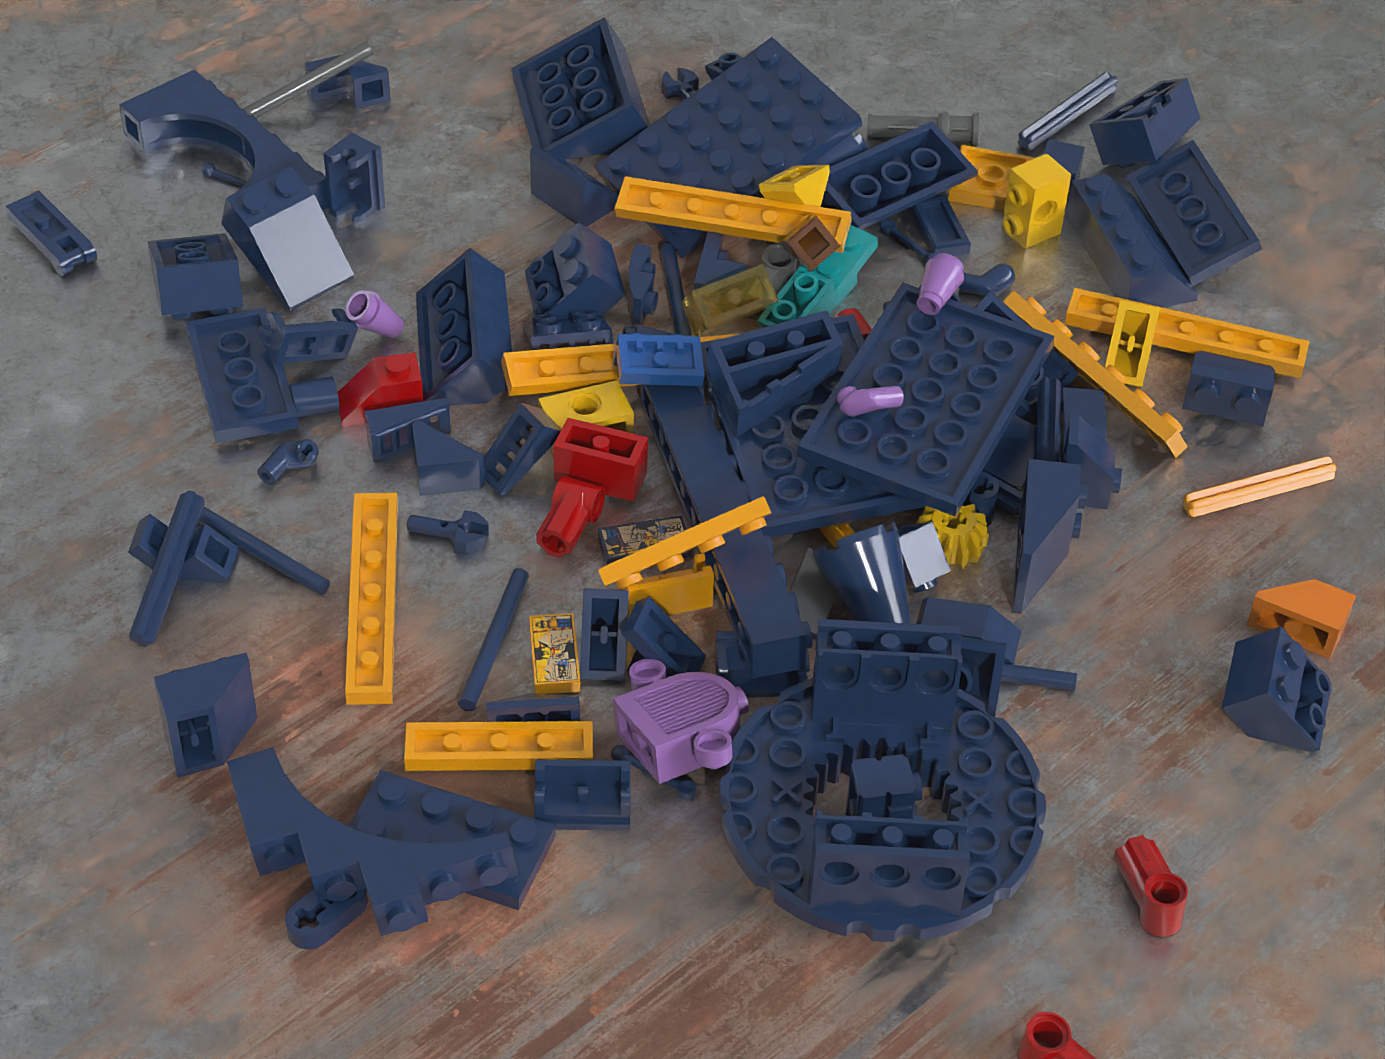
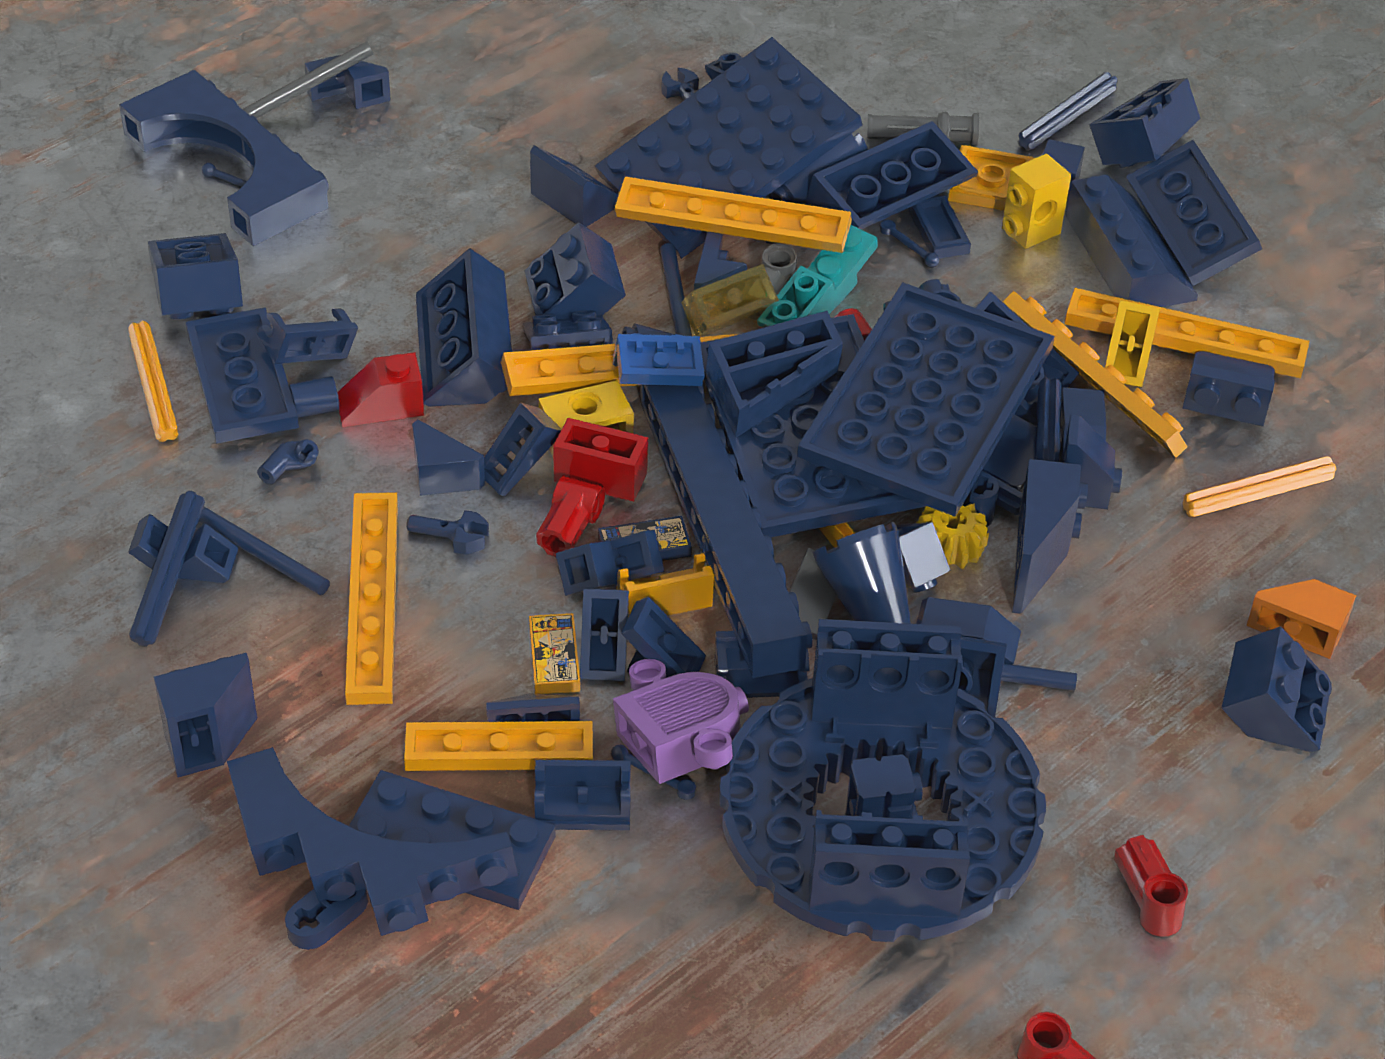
dark blue plate [5,191,97,276] -> none
slope [221,166,354,312] -> none
dark blue hinge [323,132,385,223] -> none
medium lavender cone [346,290,404,339] -> none
dark blue slope [365,397,451,461] -> none
dark blue bar [458,568,529,711] -> none
dark blue slope [511,17,650,159] -> none
light orange plate [598,496,772,590] -> none
dark blue slope [628,243,659,325] -> none
yellow slope [759,165,830,207] -> none
reddish brown slope [780,215,840,272] -> none
medium lavender arm [837,386,904,417] -> none
medium lavender cone [916,253,964,315] -> none
dark blue arm [959,264,1015,296] -> none
none -> light orange axle [128,320,178,442]
none -> dark blue slope [556,530,665,596]

